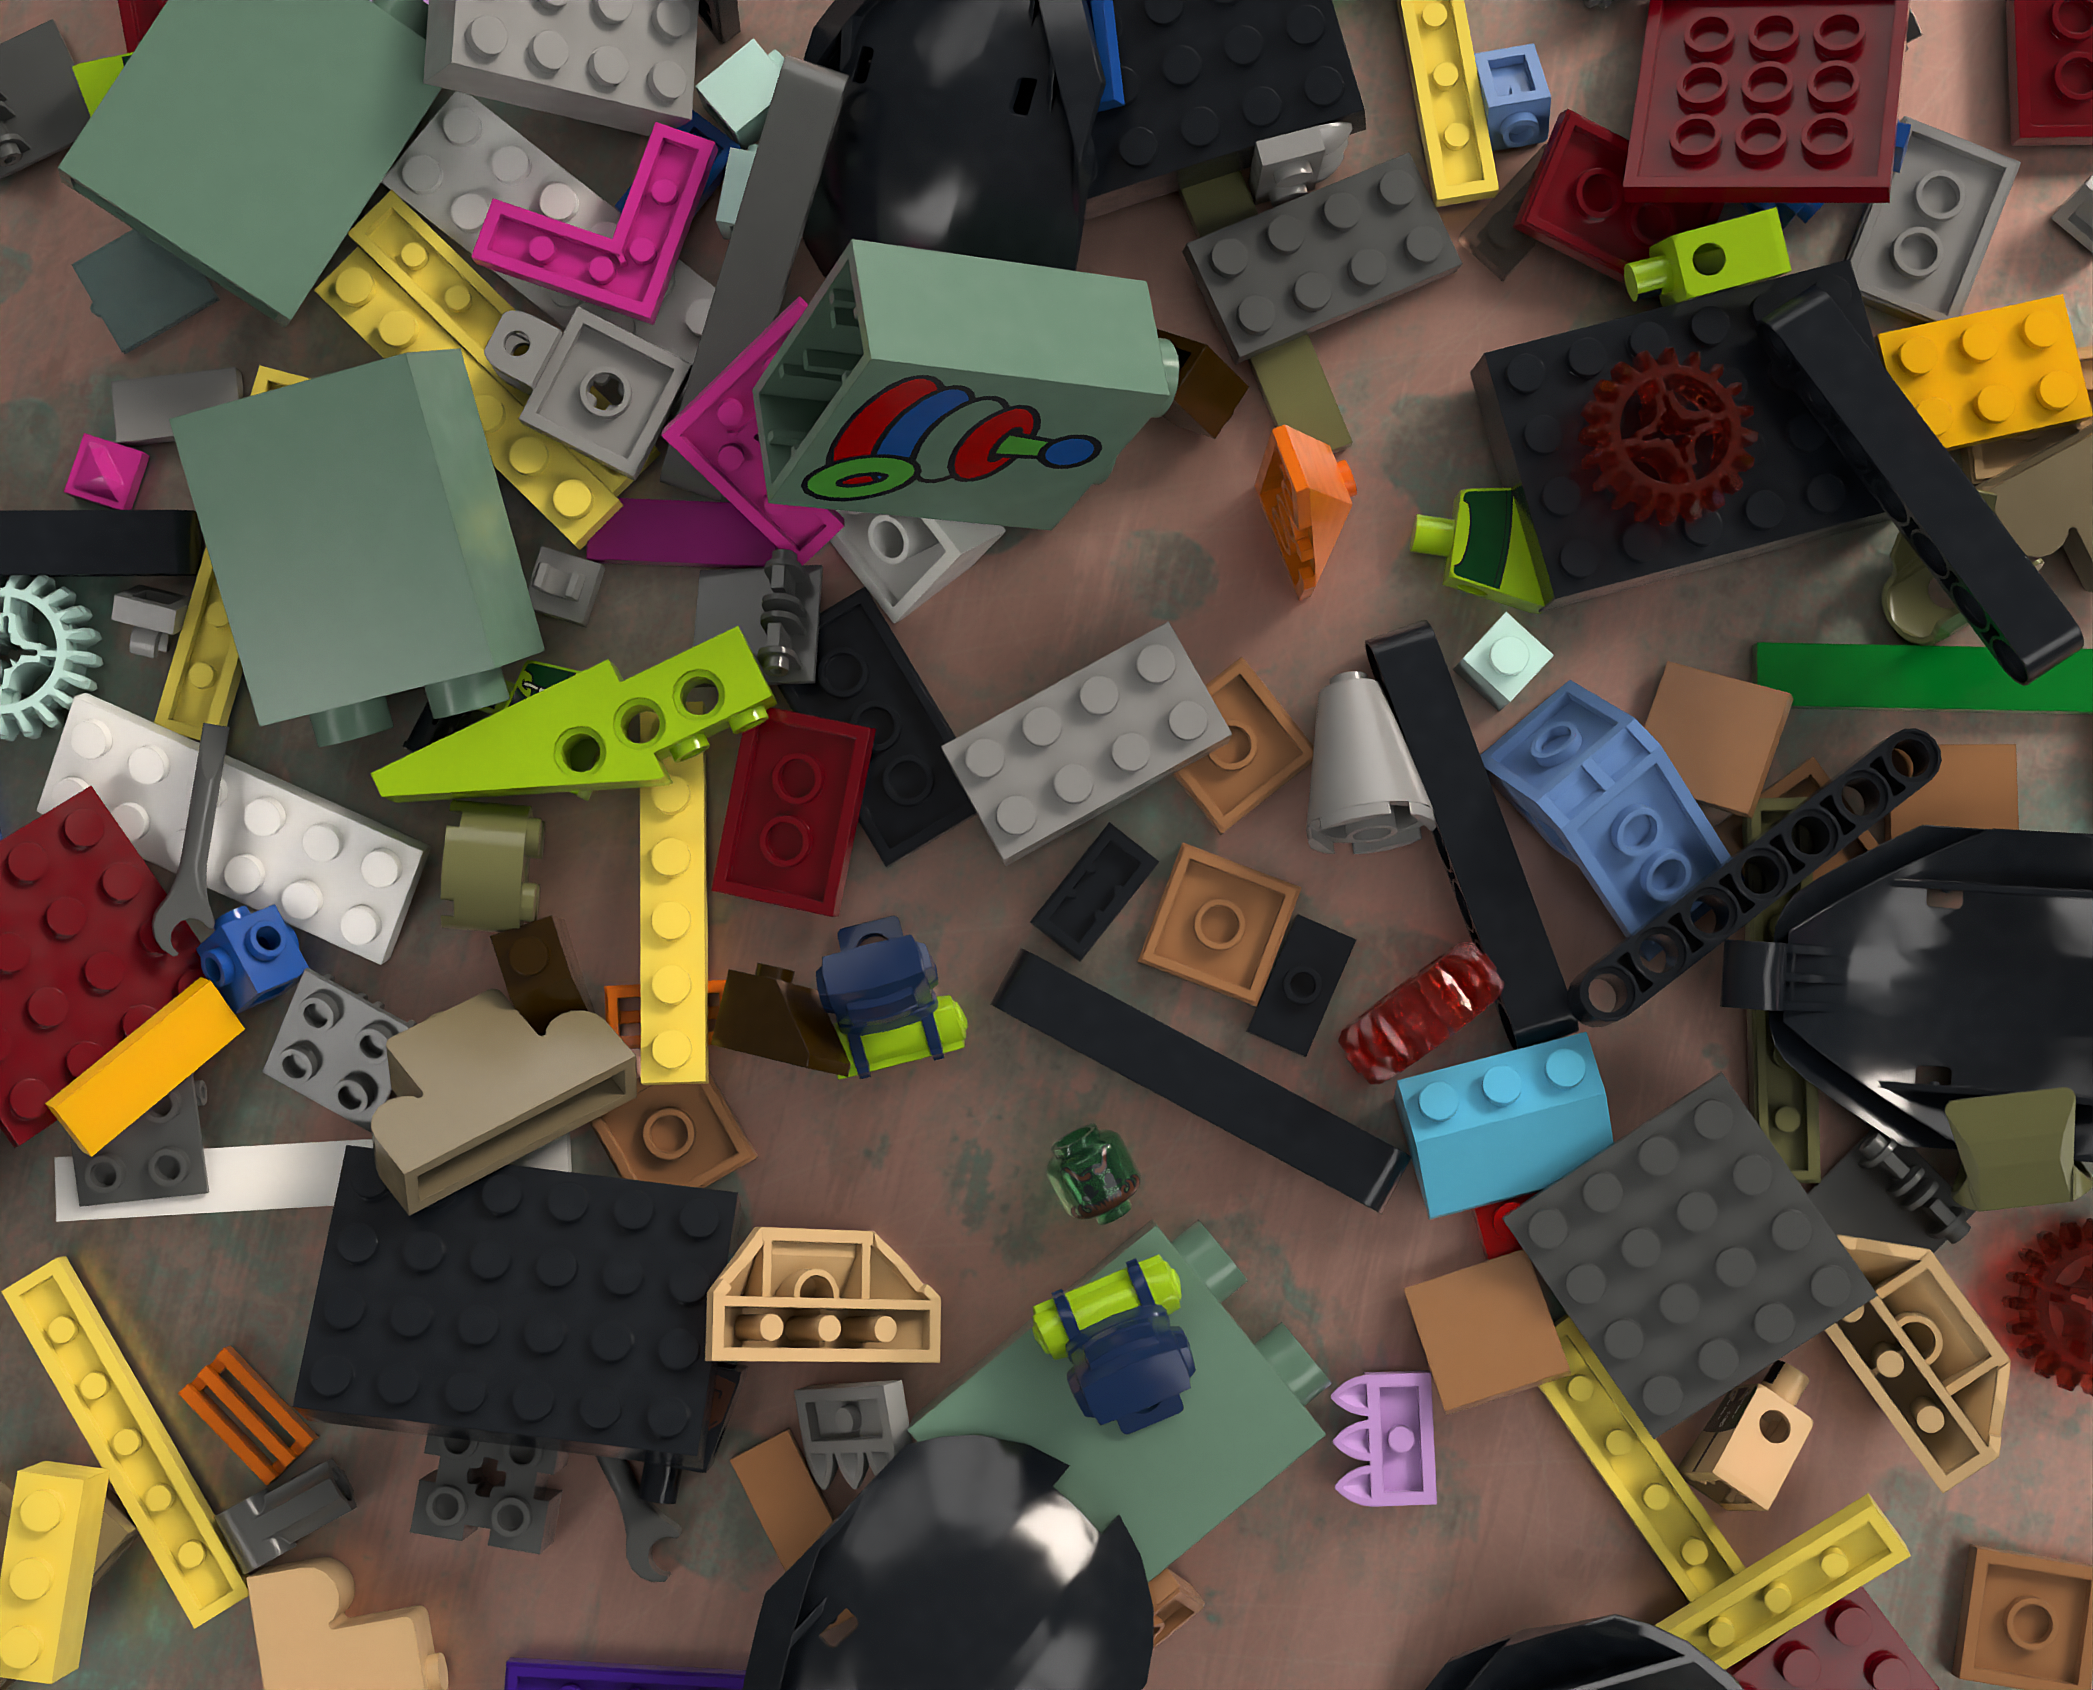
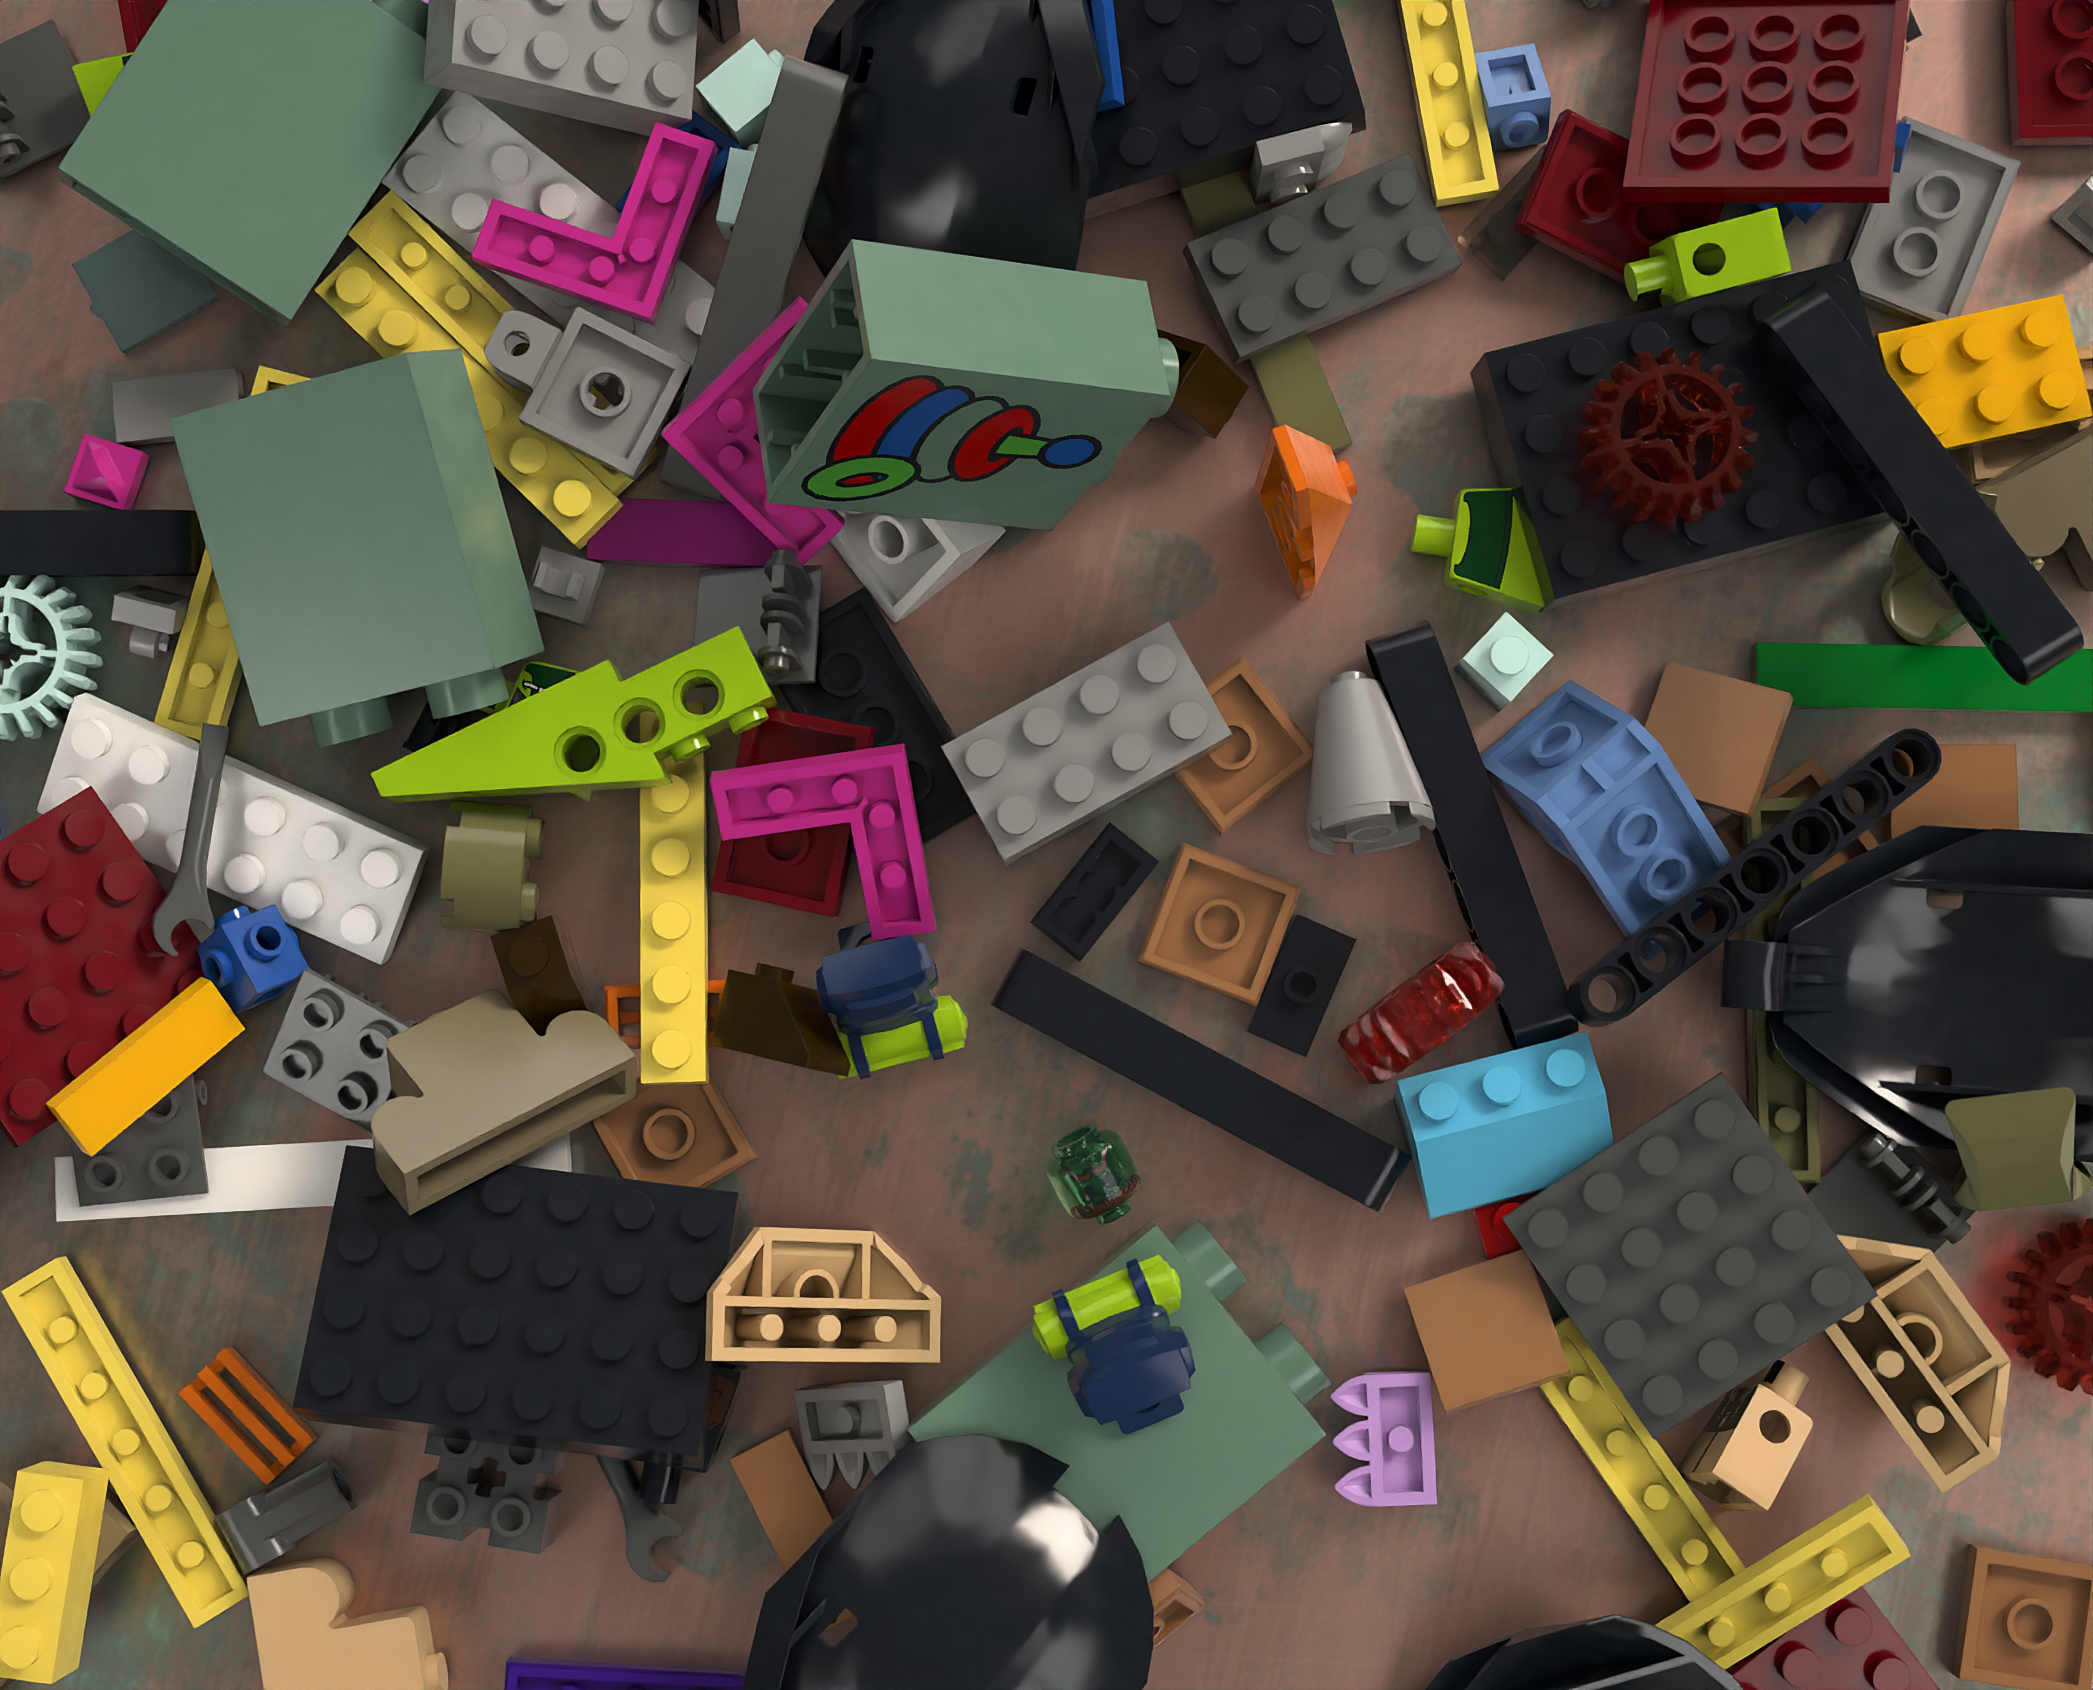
none -> dark pink plate [710,743,936,940]

